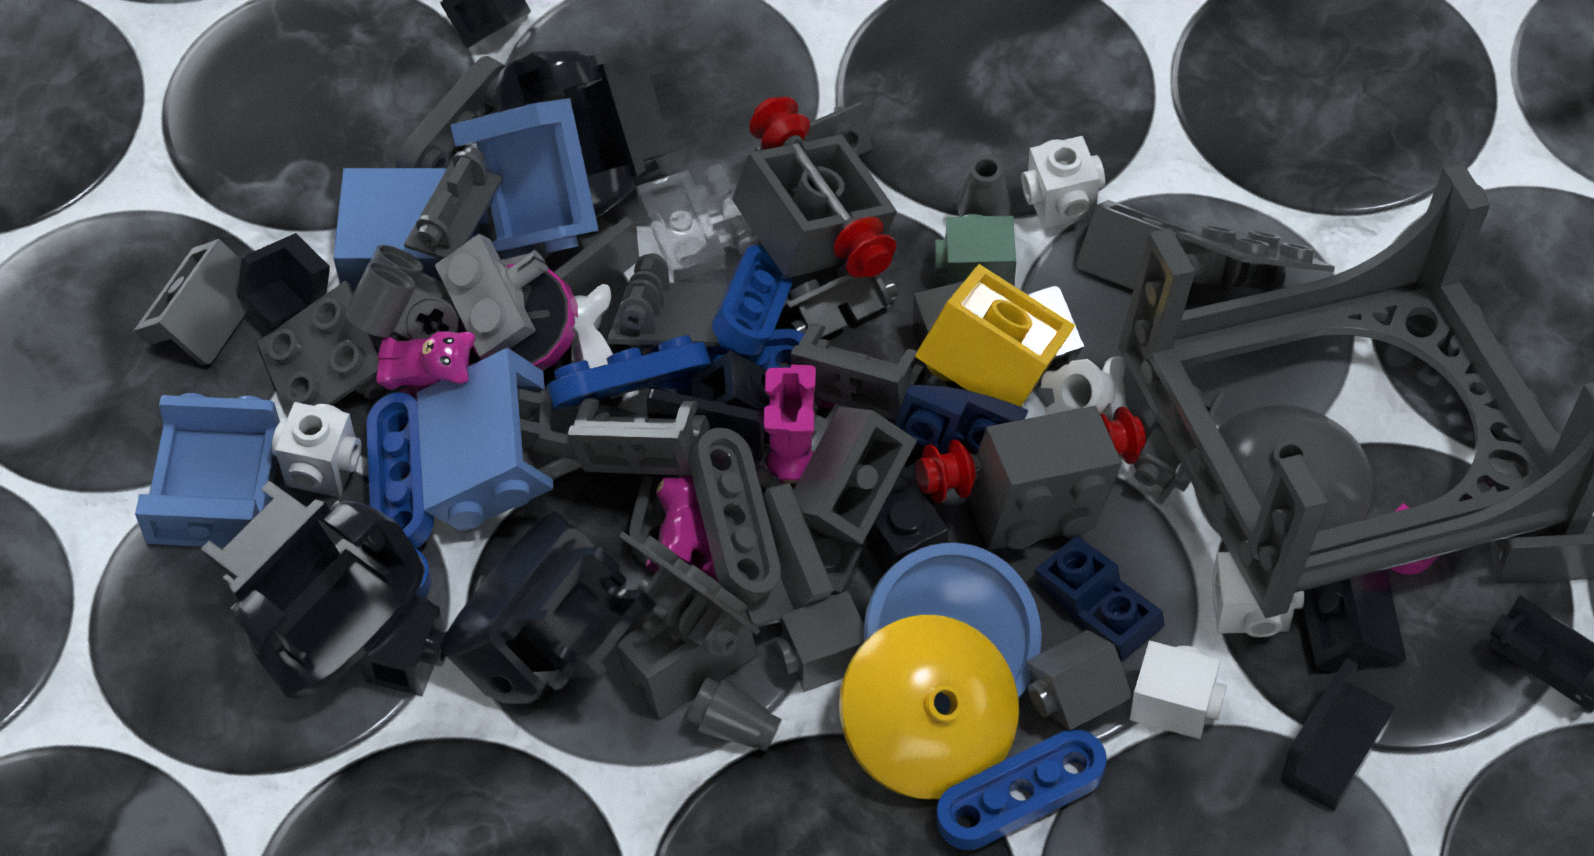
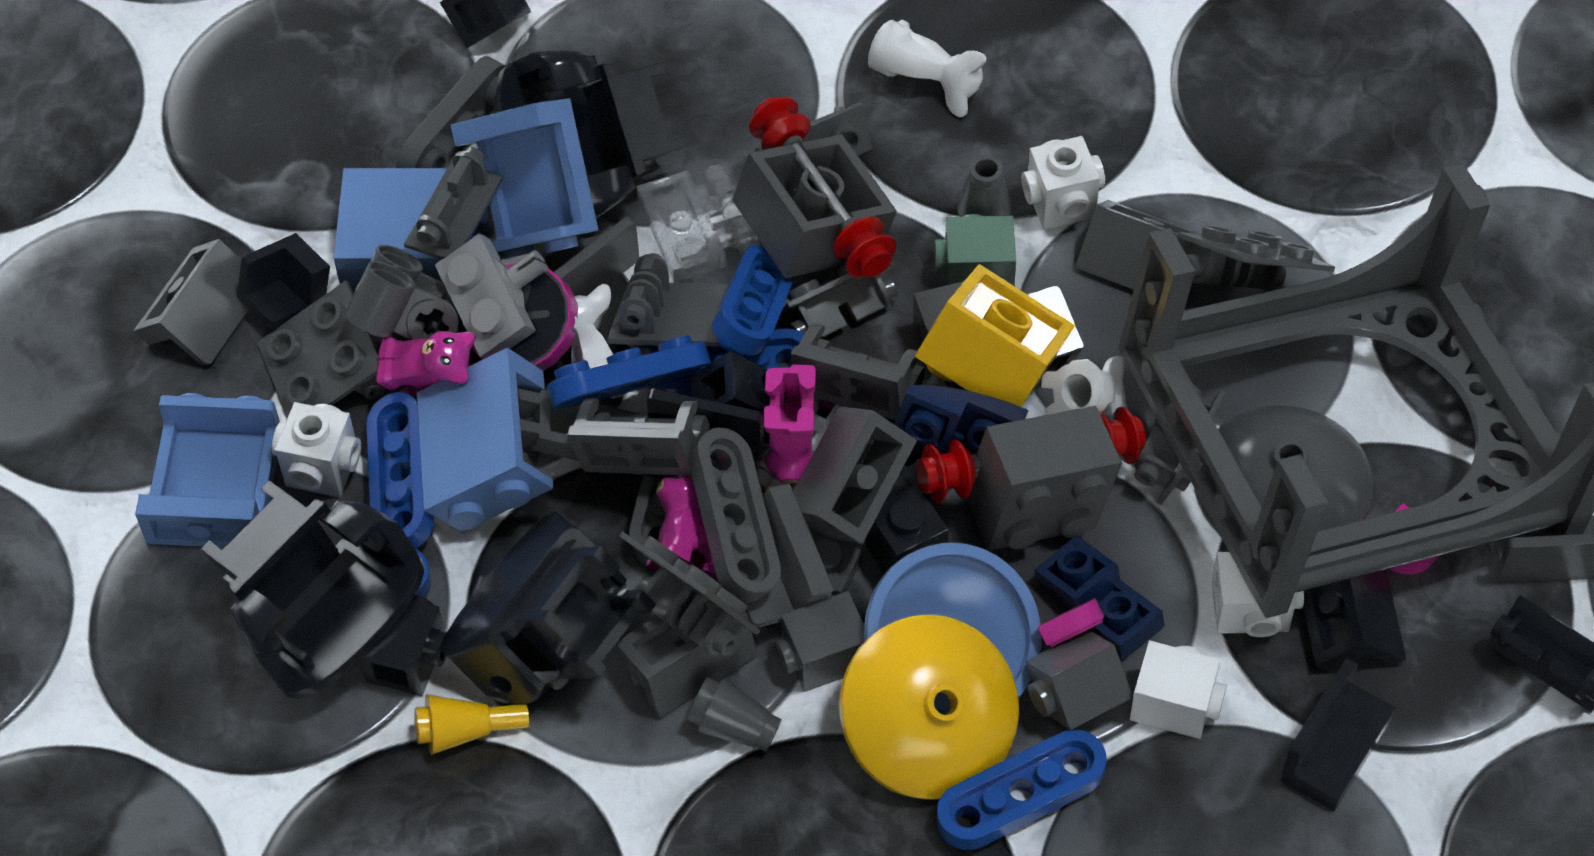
none -> yellow cone [414,694,529,755]
none -> white animal [868,20,987,117]
none -> dark pink tile [1038,598,1105,647]

